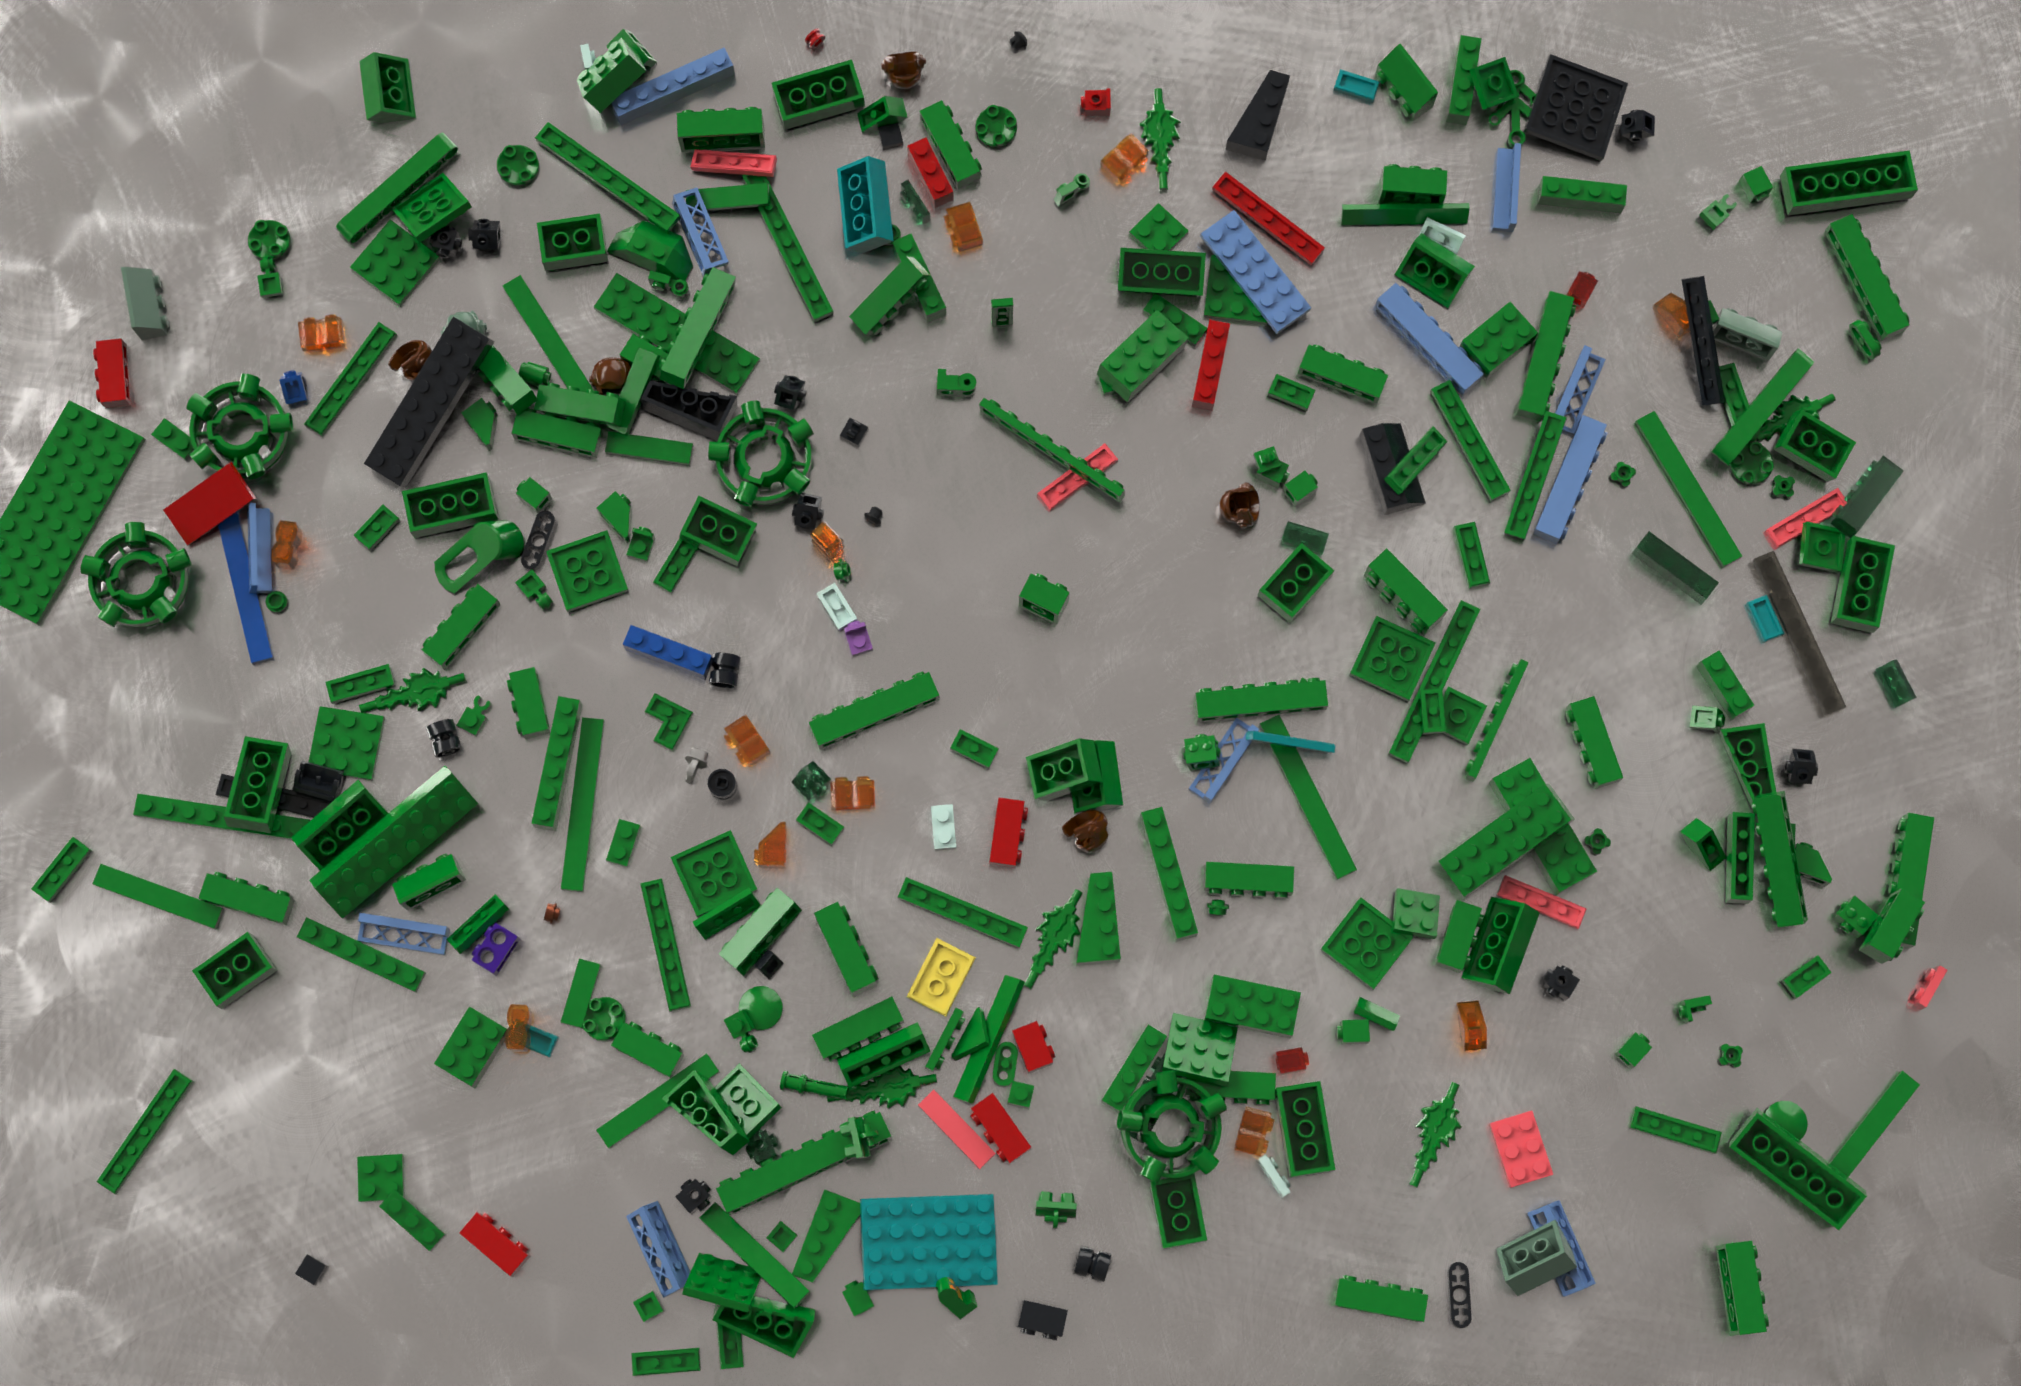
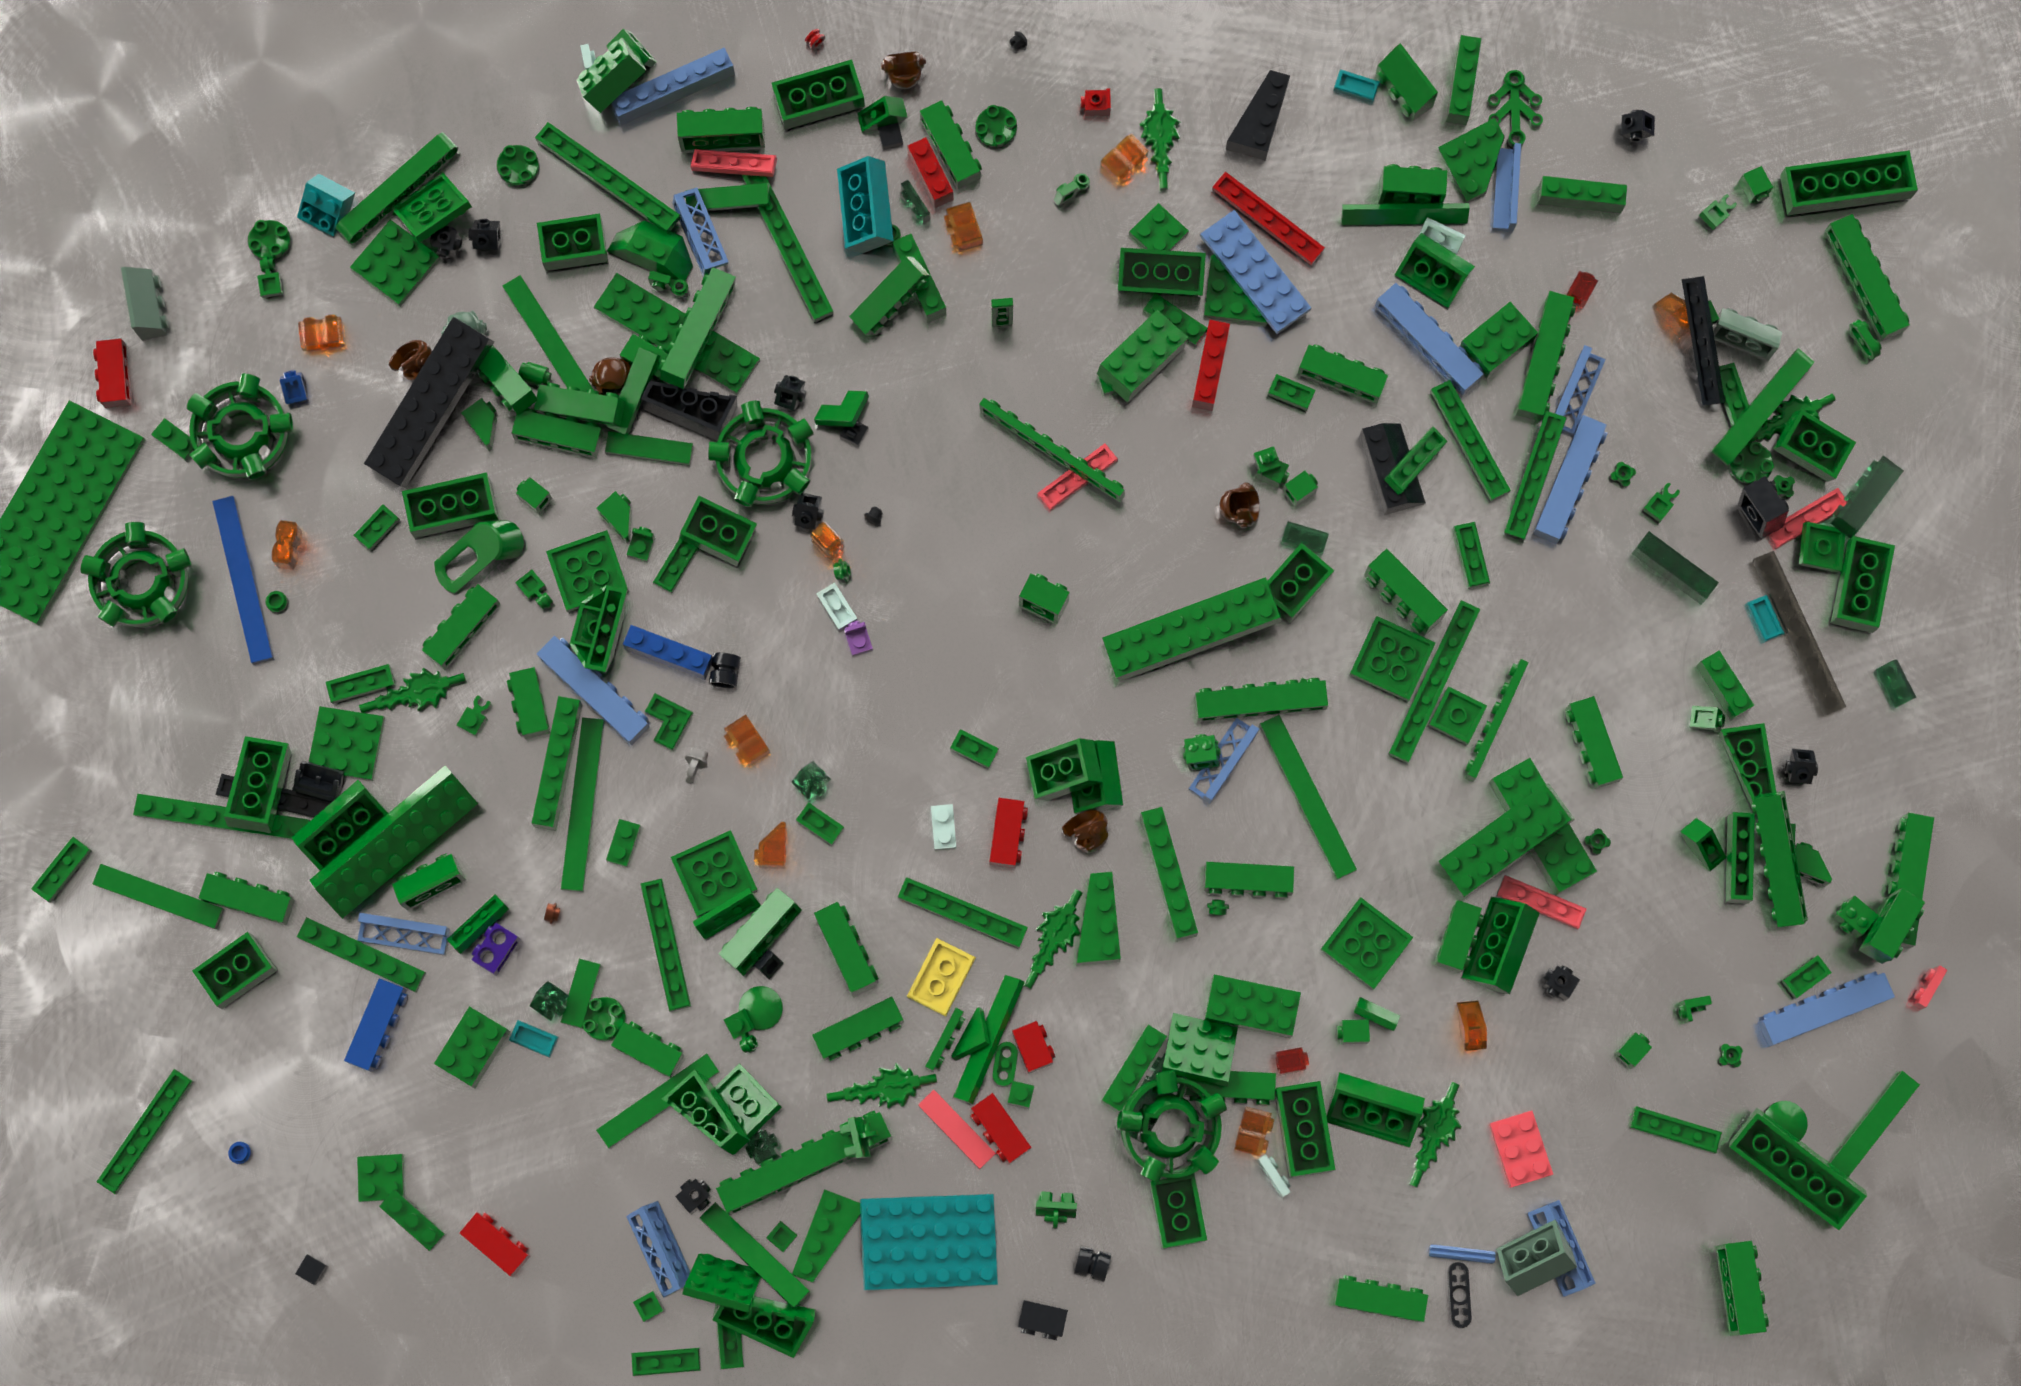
red tile [163,462,256,546] -> none
medium blue fence [247,503,272,593] -> none
green tile [304,322,397,437] -> none
green slope [359,52,416,123] -> none
black wheel [426,719,462,758] -> none
clear orange brick [505,1004,533,1052] -> none
black beam [521,510,556,571] -> none
black wheel [707,769,738,802] -> none
green pin [780,1070,849,1100] -> none
green brick [809,671,940,749] -> none
clear orange brick [830,776,875,810] -> none
green brick [837,1022,931,1088] -> none
green brick [842,1280,875,1317] -> none
green leg [936,1277,978,1320] -> none
green leg [937,369,977,396] -> none
teal tile [1246,731,1336,753] -> none
green plate [1392,888,1440,939] -> none
green plate [1419,689,1446,734] -> none
green plate [1469,57,1519,110] -> none
black plate [1524,54,1628,161] -> none
green tile [1635,411,1742,568] -> none
none -> blue plate [228,1142,251,1164]
none -> teal slope [297,174,355,236]
none -> blue brick [344,978,408,1072]
none -> clear green brick [530,981,569,1021]
none -> medium blue brick [537,635,650,746]
none -> green wedge [570,585,628,673]
none -> green tile [814,390,869,427]
none -> green brick [1102,577,1283,681]
none -> green slope [1326,1072,1425,1147]
none -> medium blue axle [1429,1244,1496,1264]
none -> green plate [1438,118,1505,203]
none -> green plate [1643,483,1680,523]
none -> black brick [1738,476,1789,539]
none -> medium blue brick [1758,971,1895,1047]

